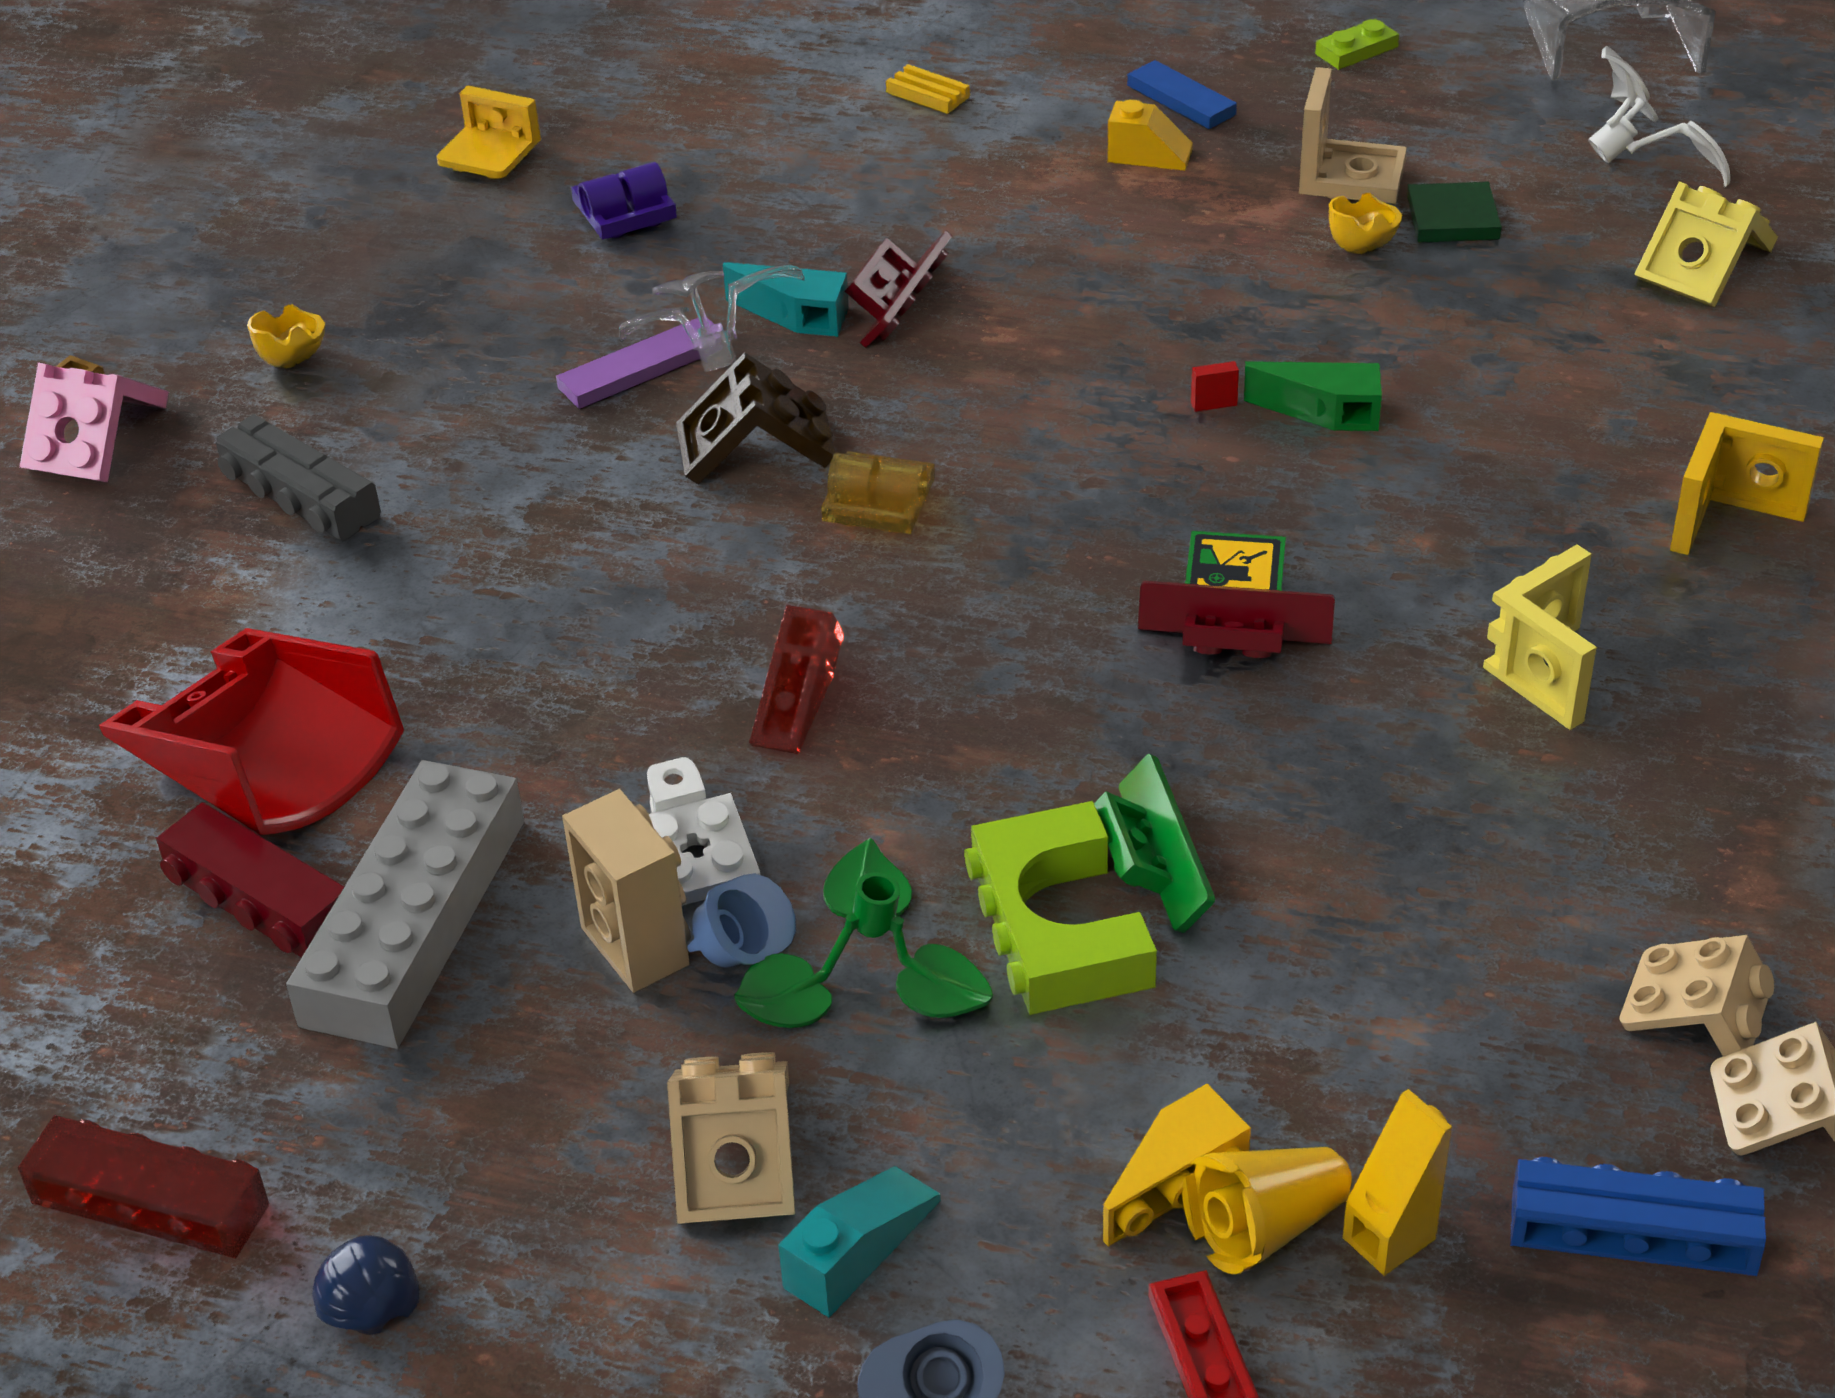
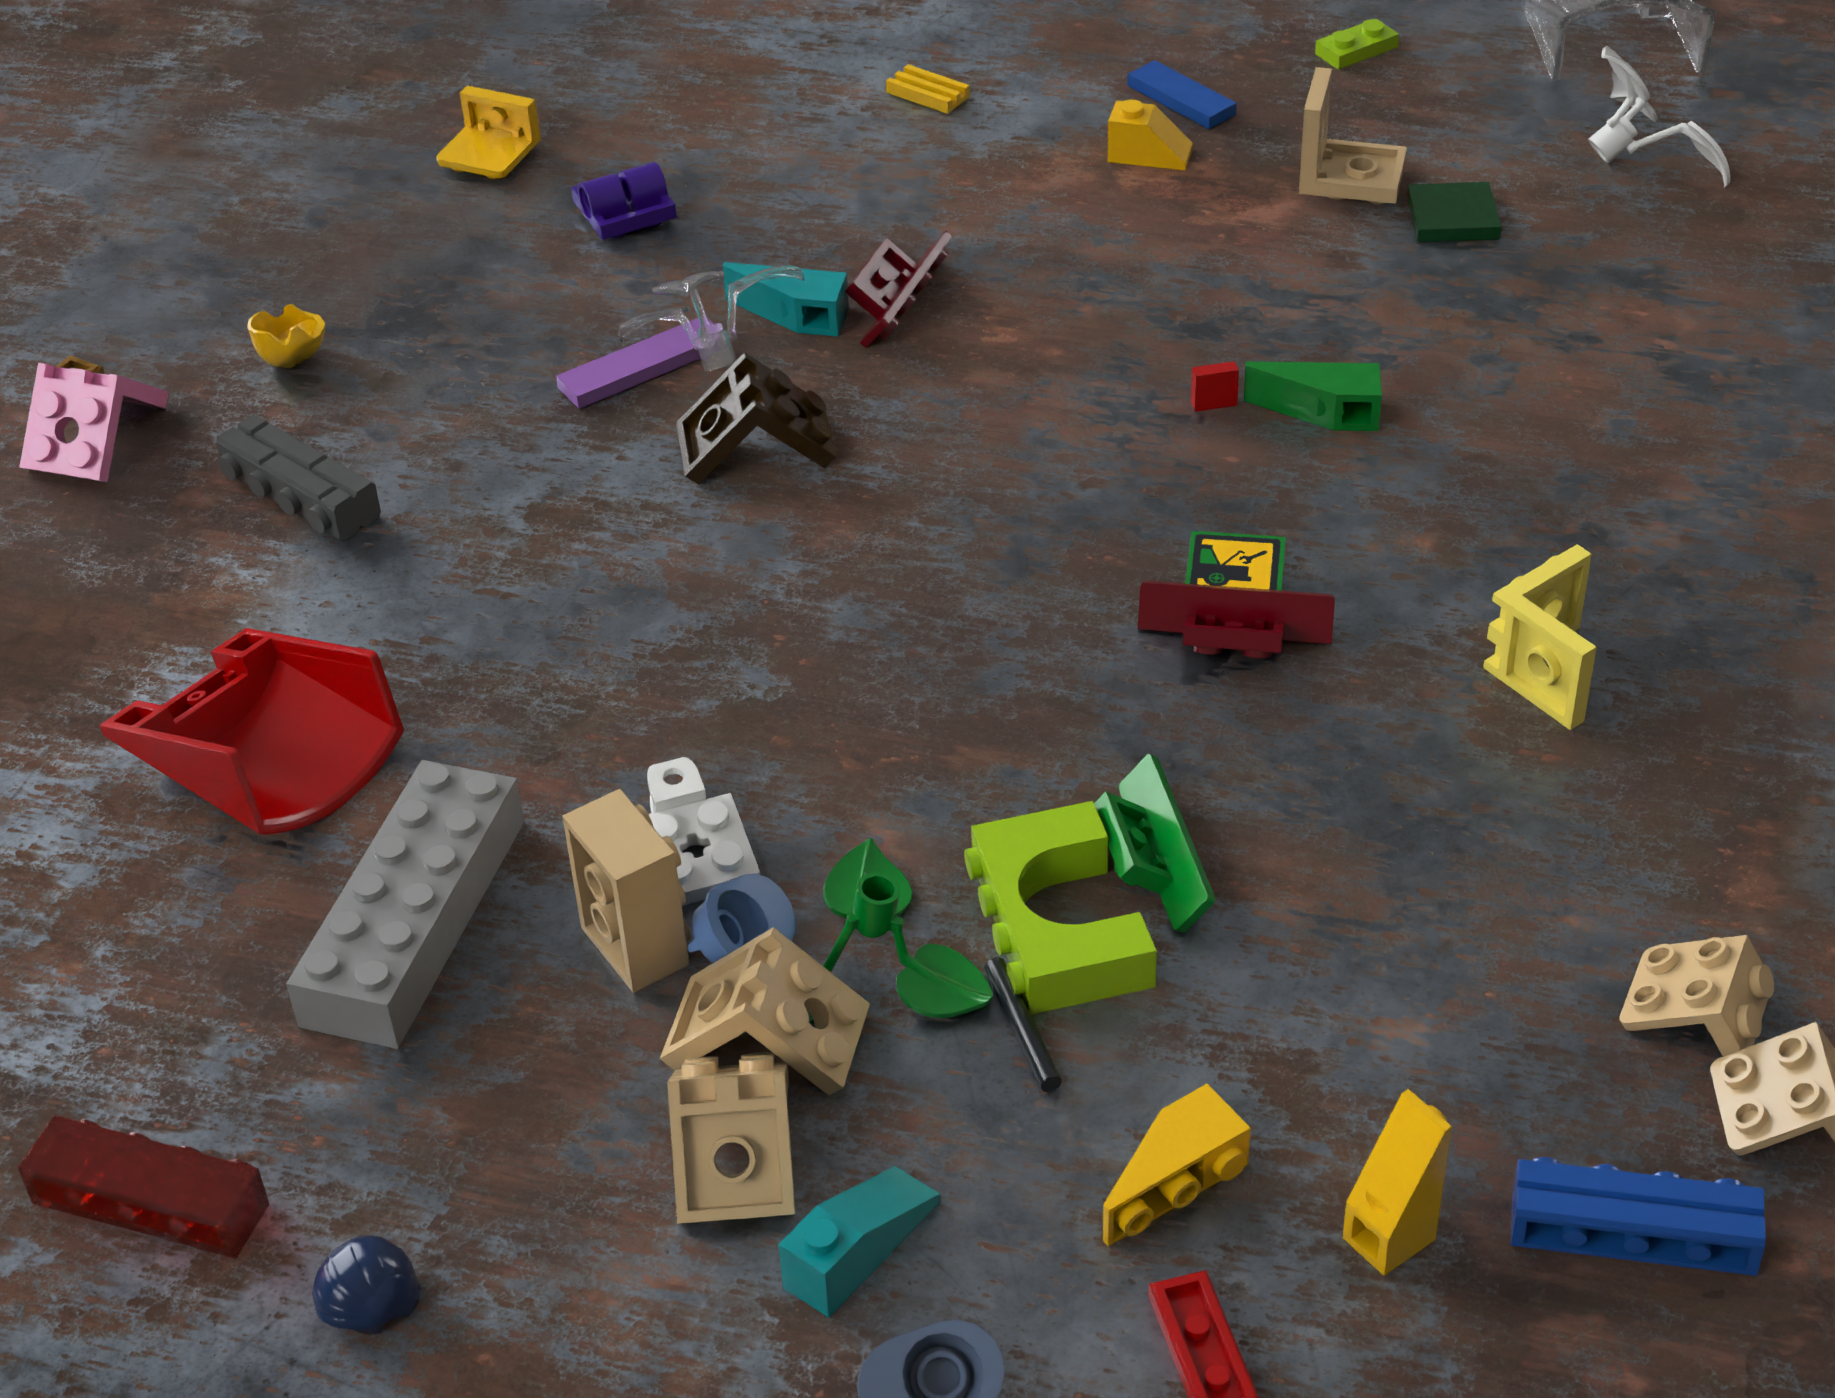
dark red brick [156,802,344,958] -> none
clear red slope [749,605,844,754] -> none
clear yellow plate [821,451,935,534] -> none
yellow cone [1182,1147,1352,1274] -> none
yellow hair [1329,193,1402,254] -> none
light yellow bracket [1634,181,1778,308] -> none
yellow bracket [1670,412,1824,555] -> none
none -> tan bracket [660,927,870,1095]
none -> black bar [984,957,1062,1092]

